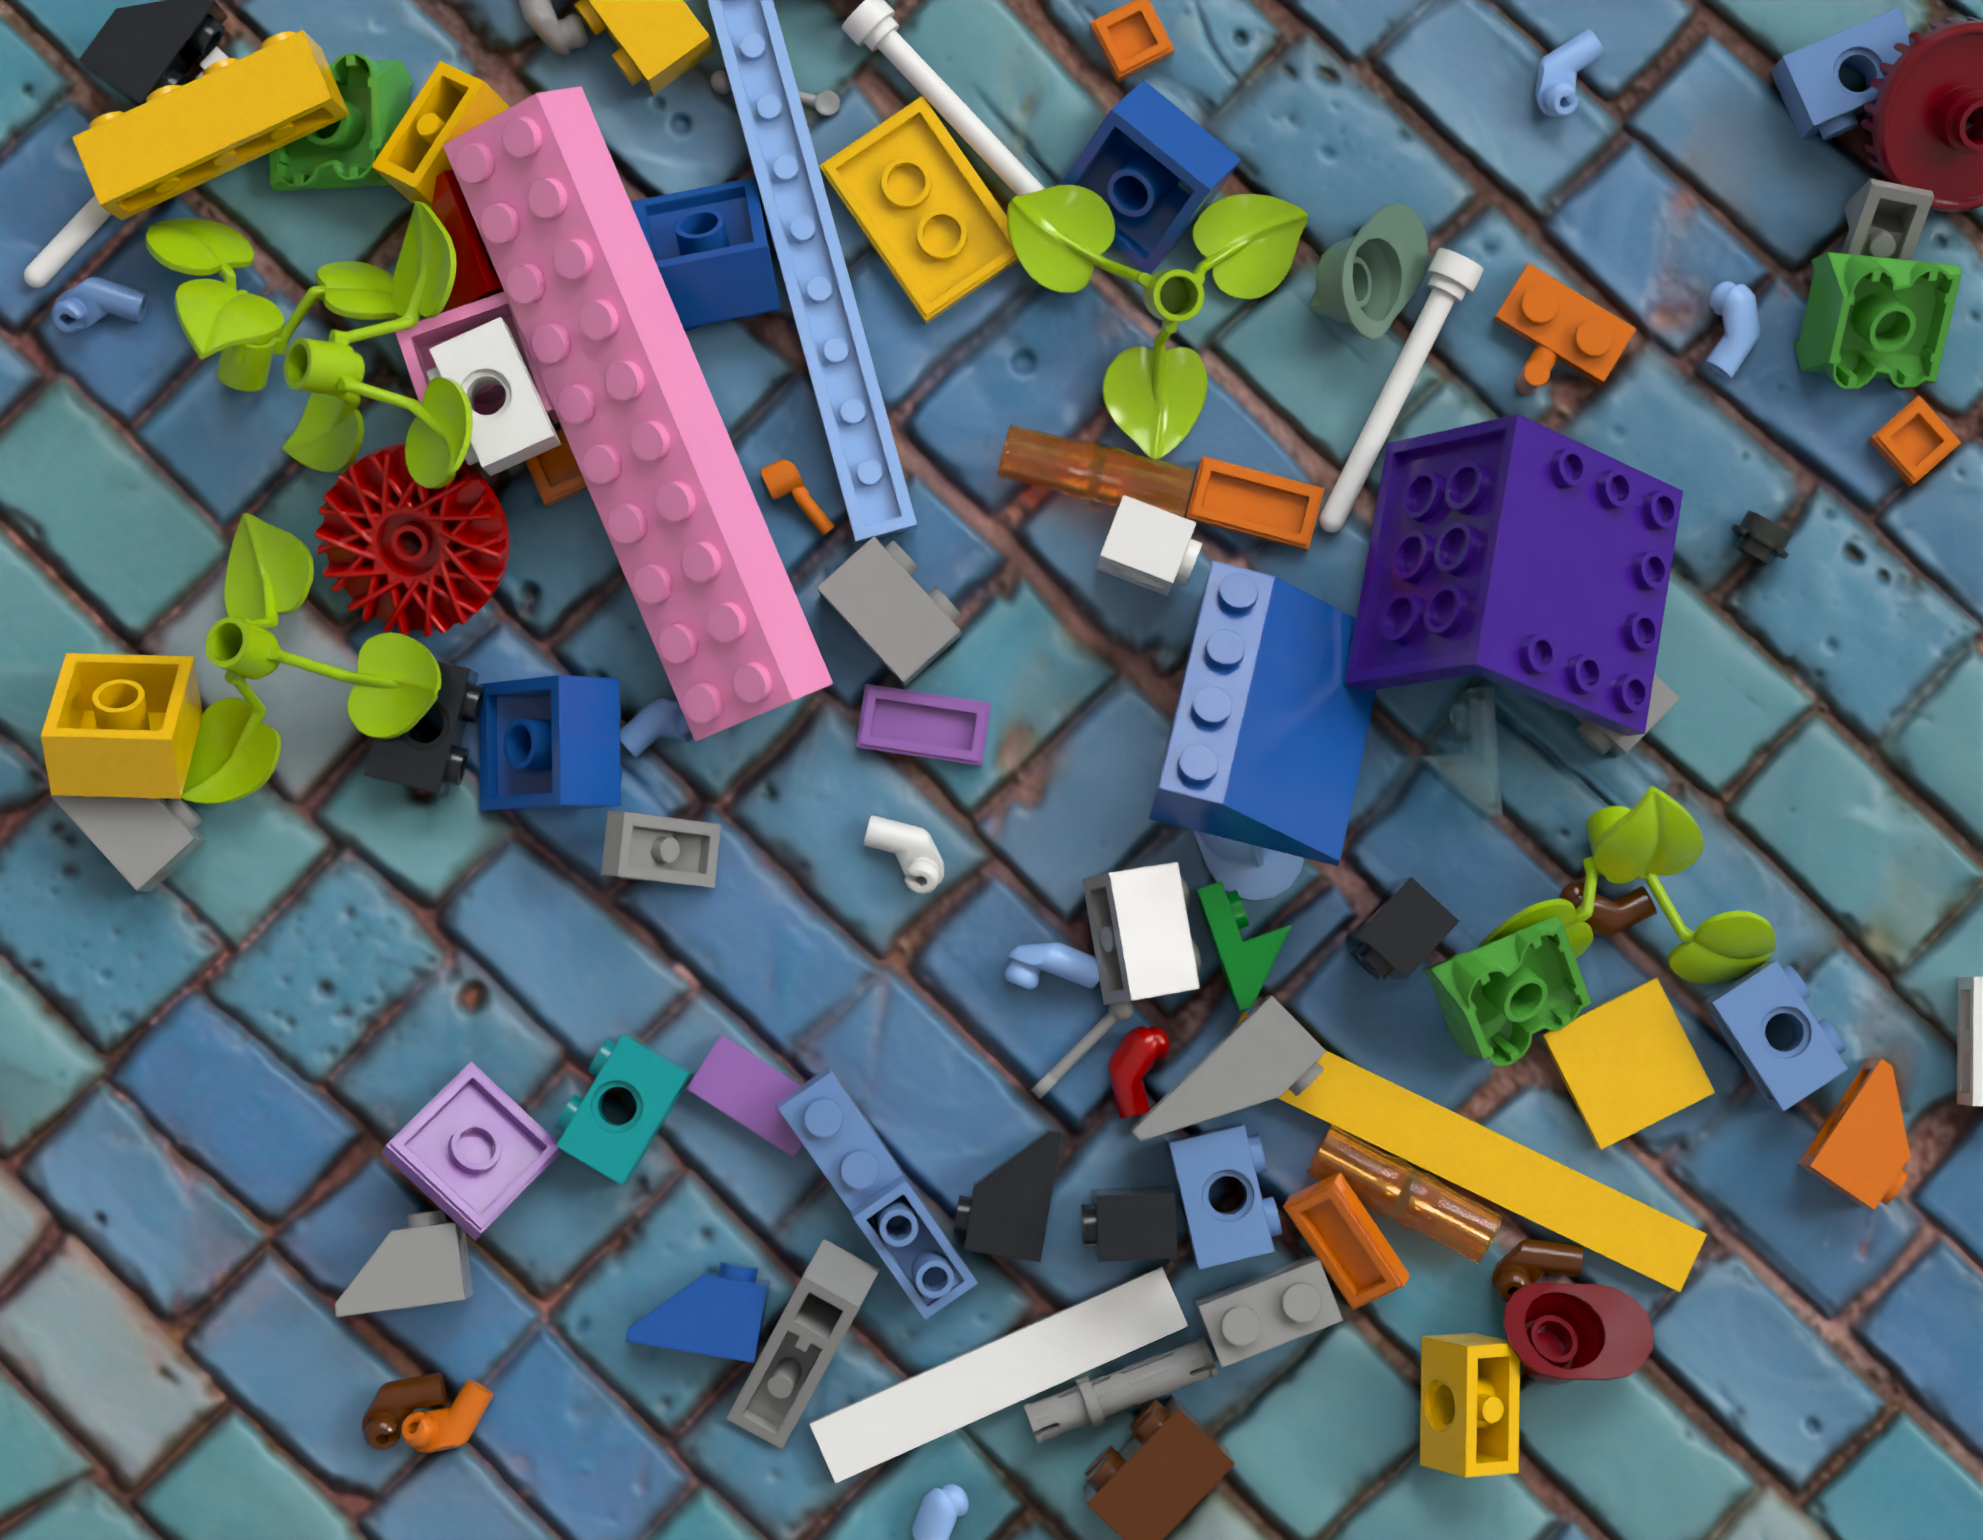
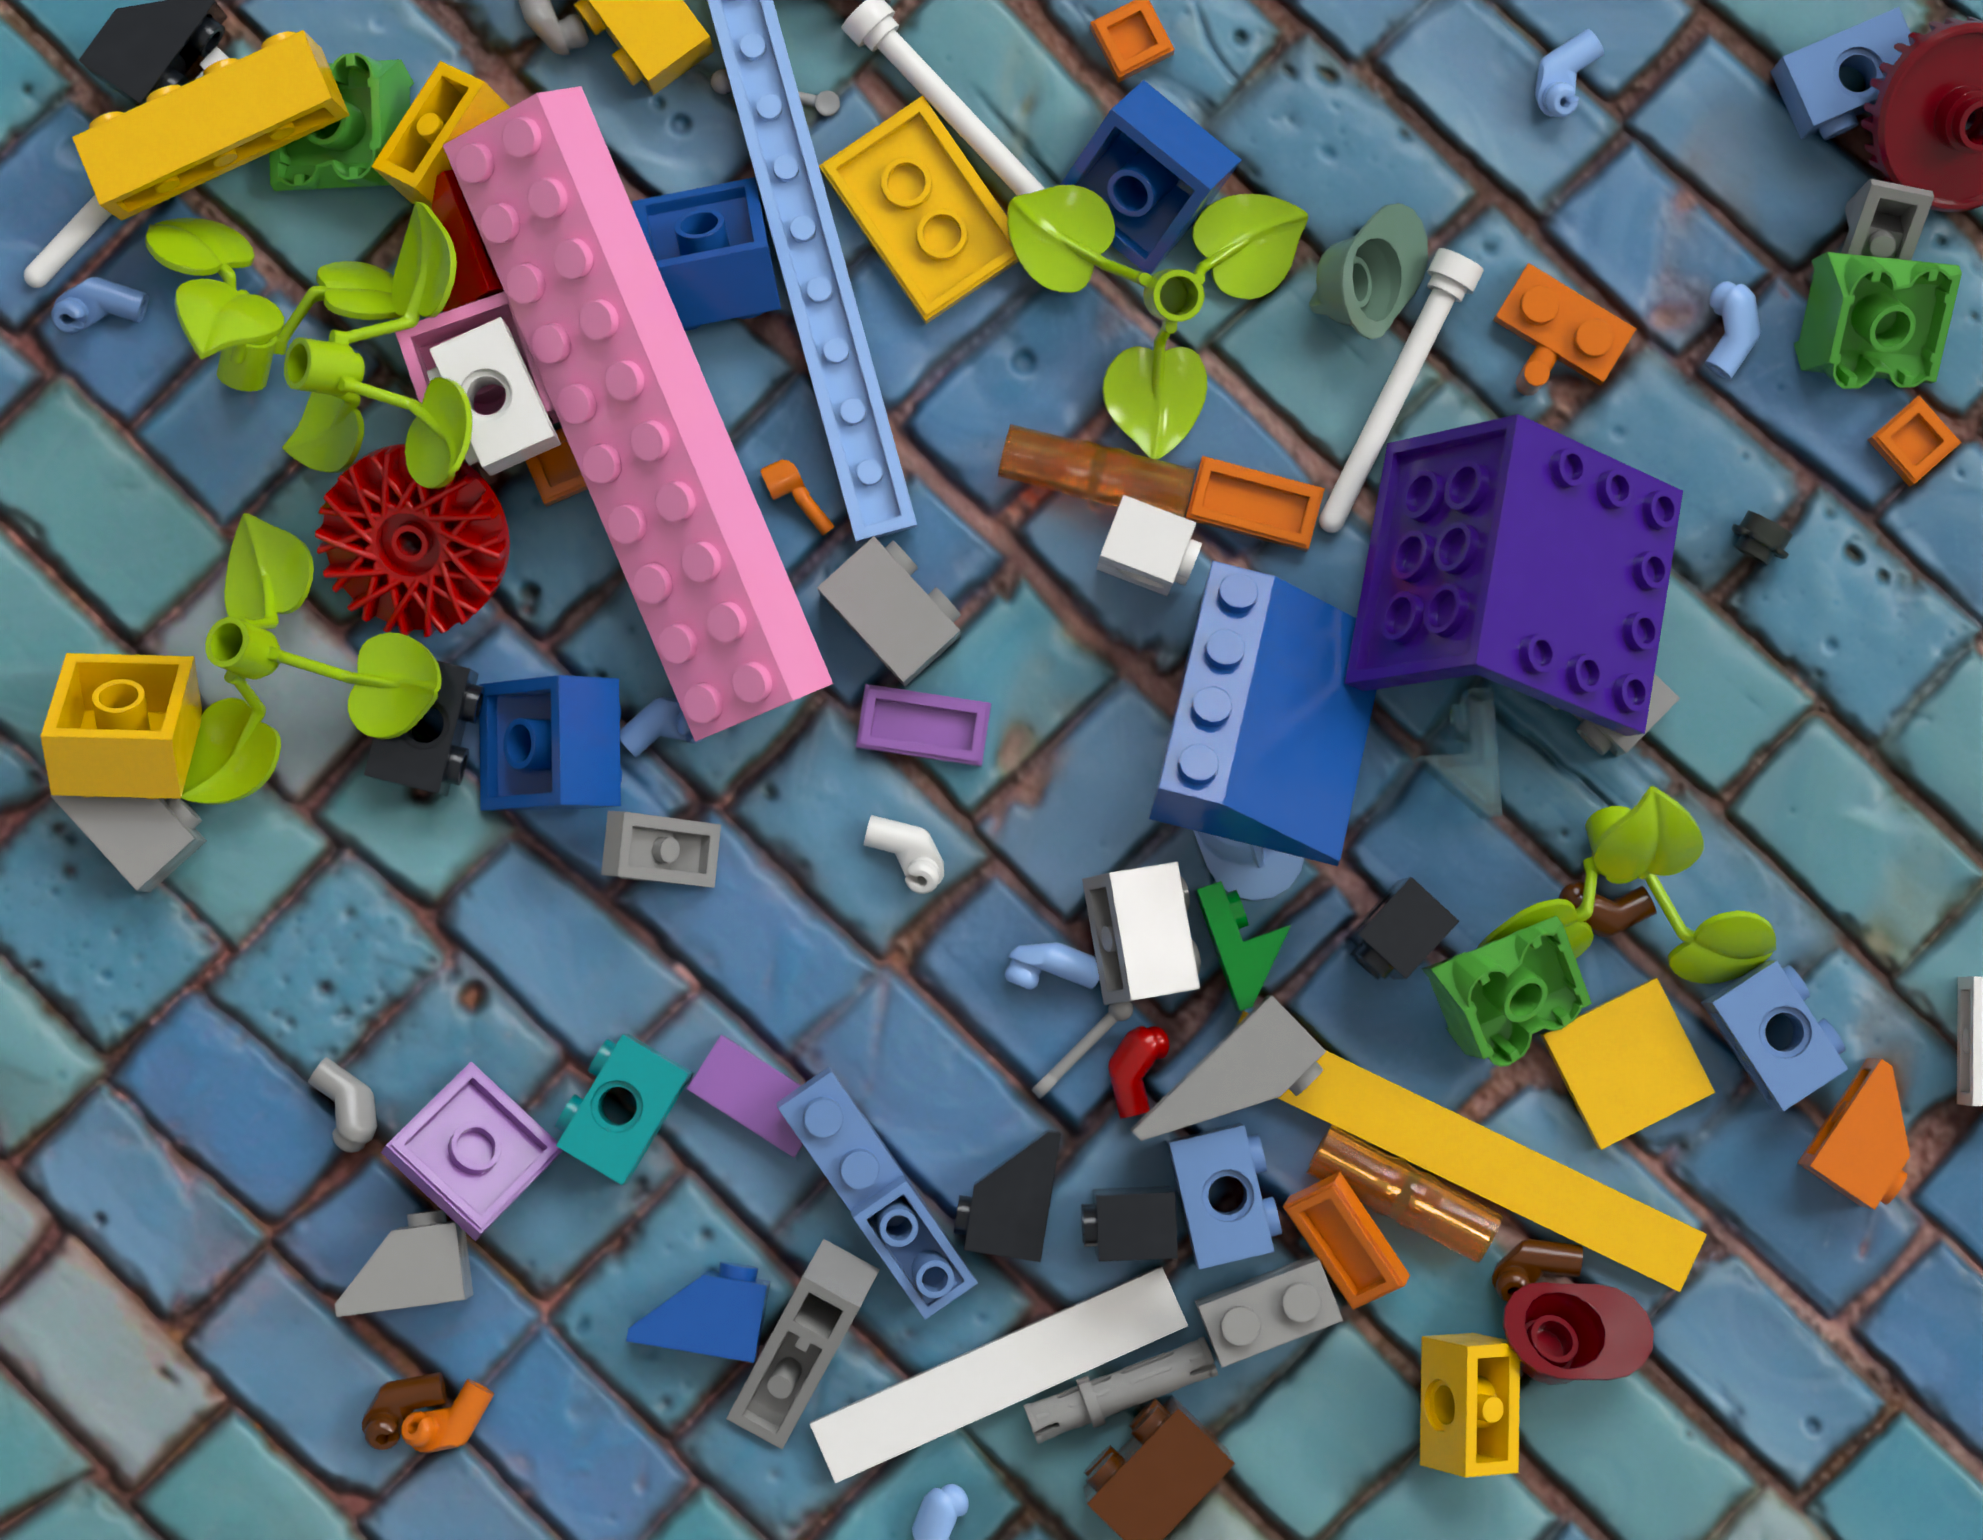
none -> light grey arm [308,1057,377,1153]

